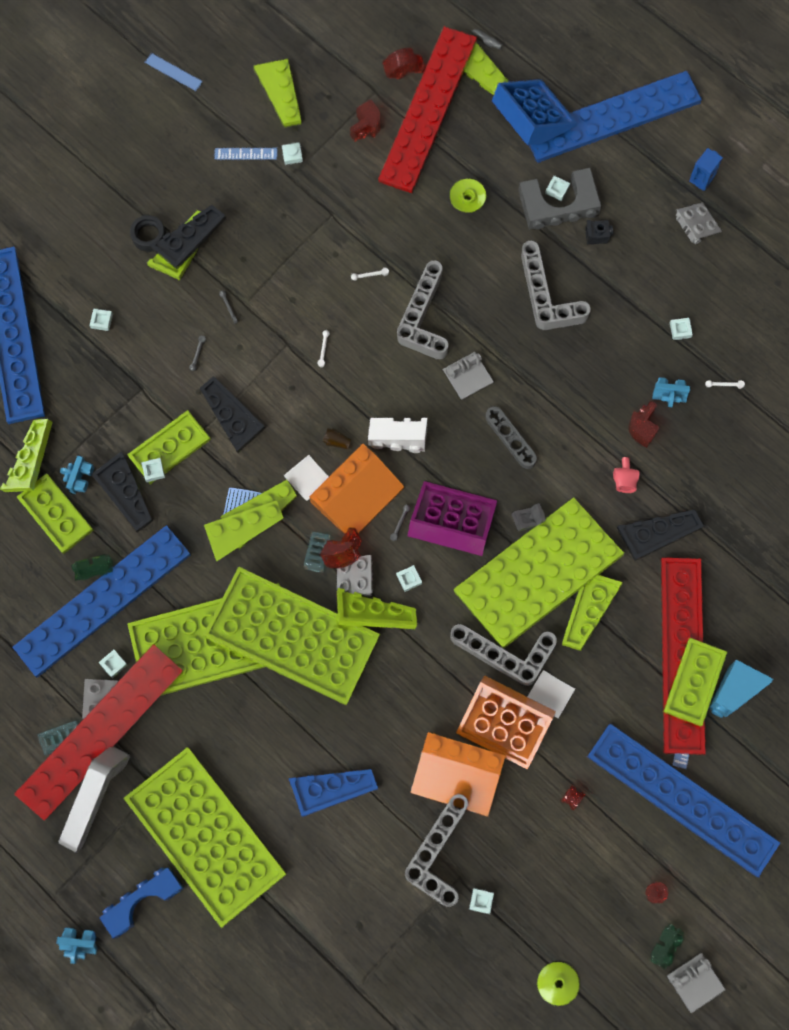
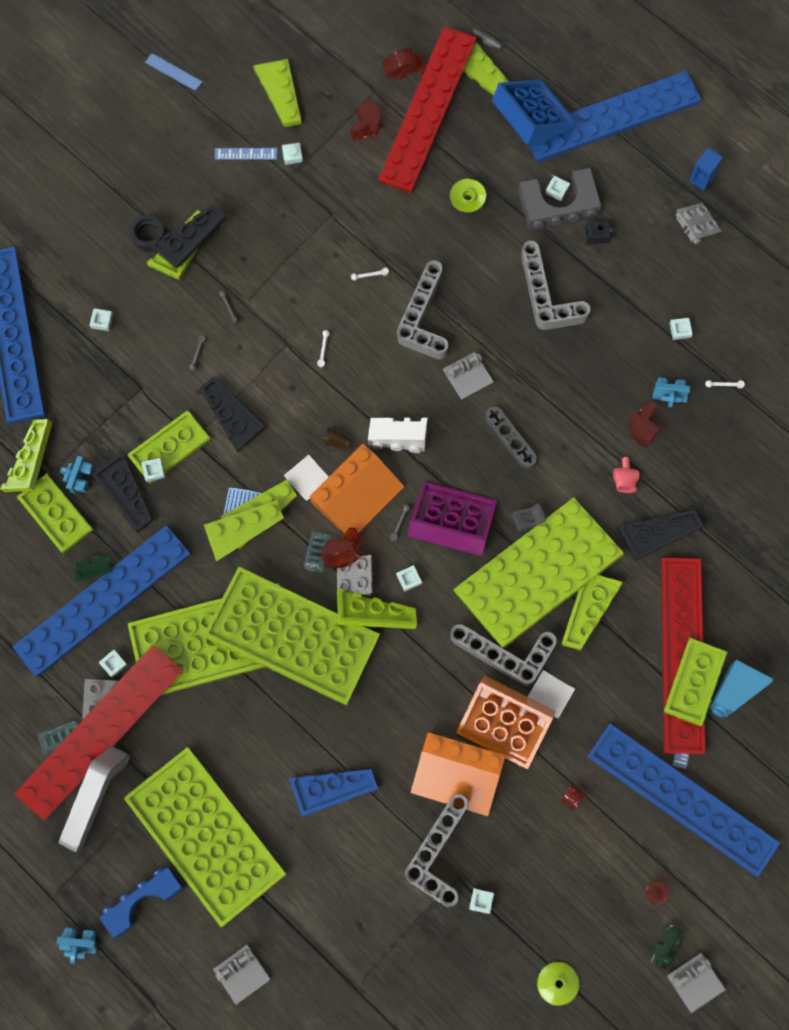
none -> light grey hinge [213,945,270,1004]

